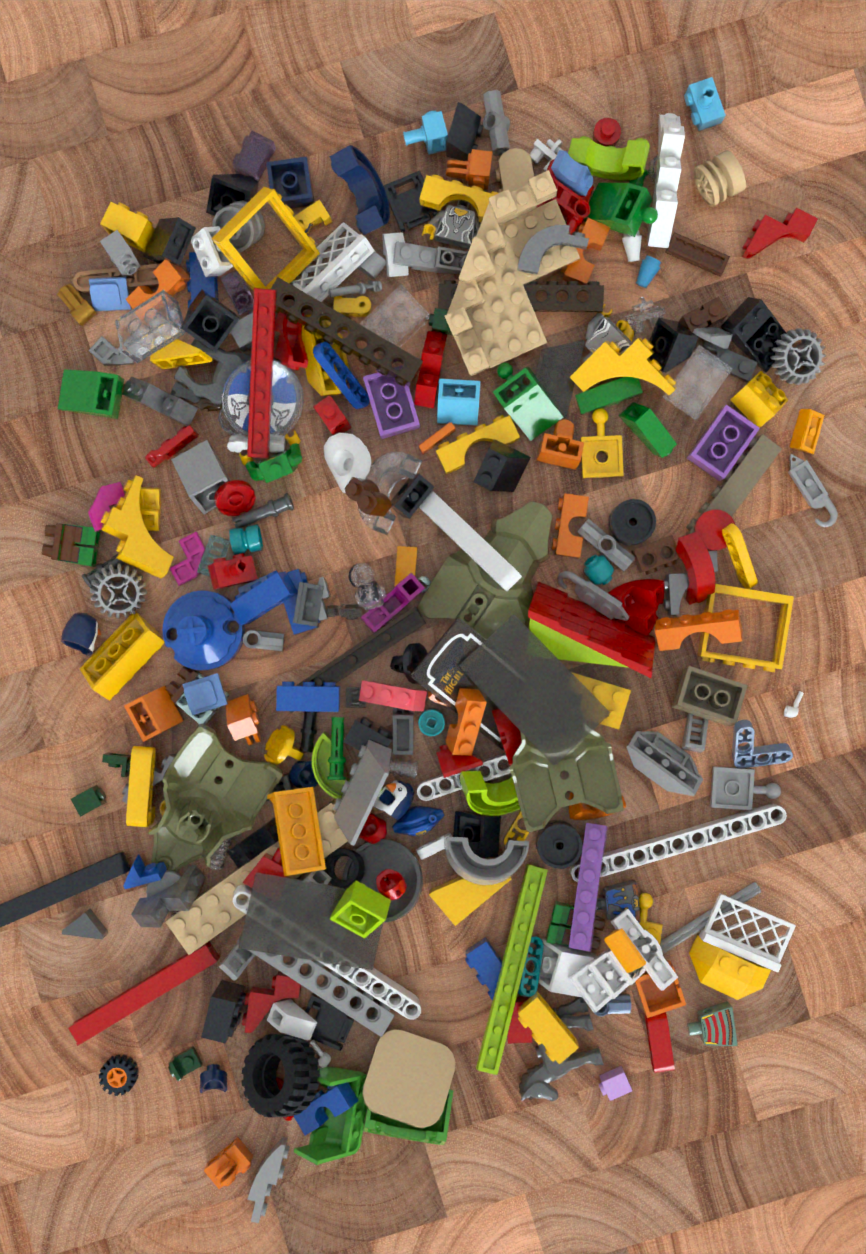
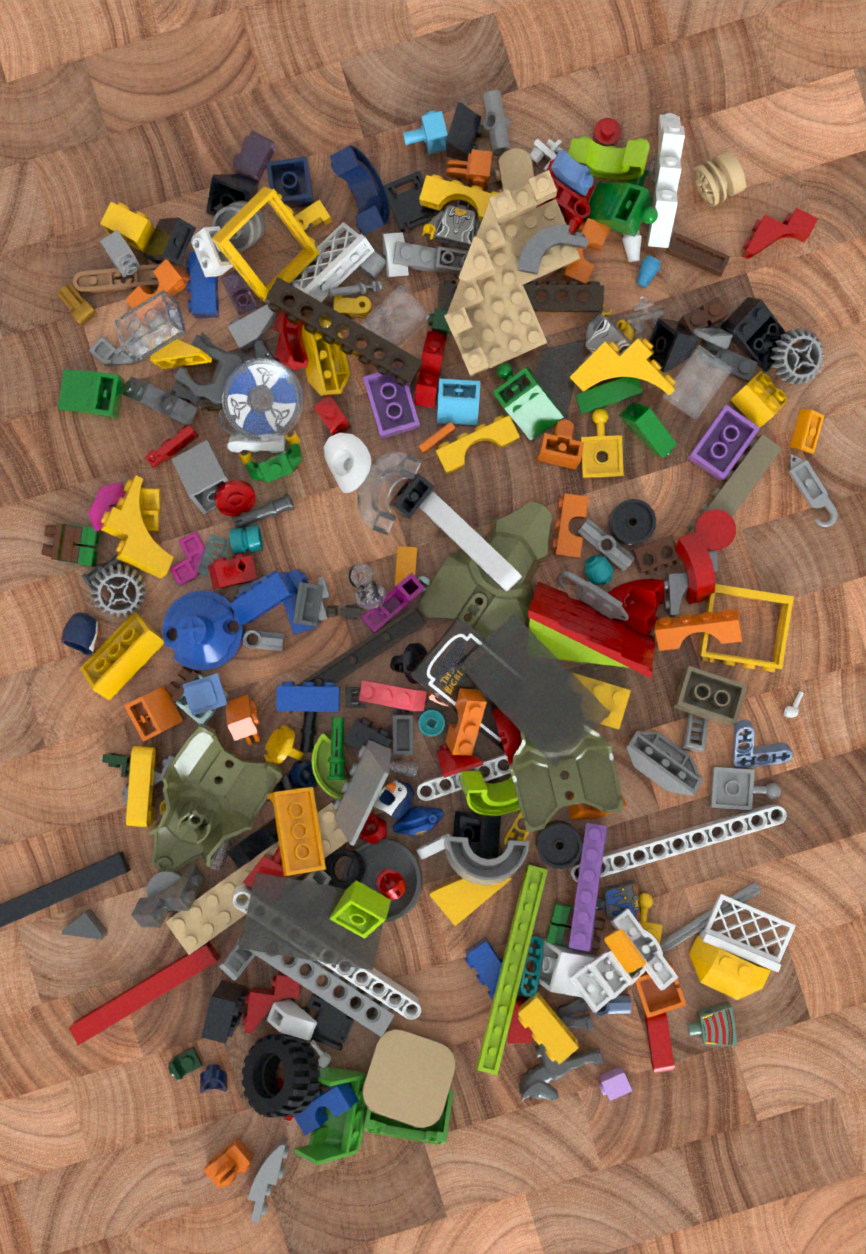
dark green brick [71,785,107,817] -> none
medium blue piece [89,277,131,311] -> none
black wheel [99,1054,139,1096] -> none
blue slope [123,854,167,889] -> none
black slope [181,289,239,352] -> none
red tile [247,288,276,459] -> none
blue beam [313,342,369,410] -> none
reddish brown brick [344,477,392,517] -> none
black slope [473,439,531,492] -> none
medium azure brick [684,77,726,131] -> none
yellow beam [722,523,758,589] -> none

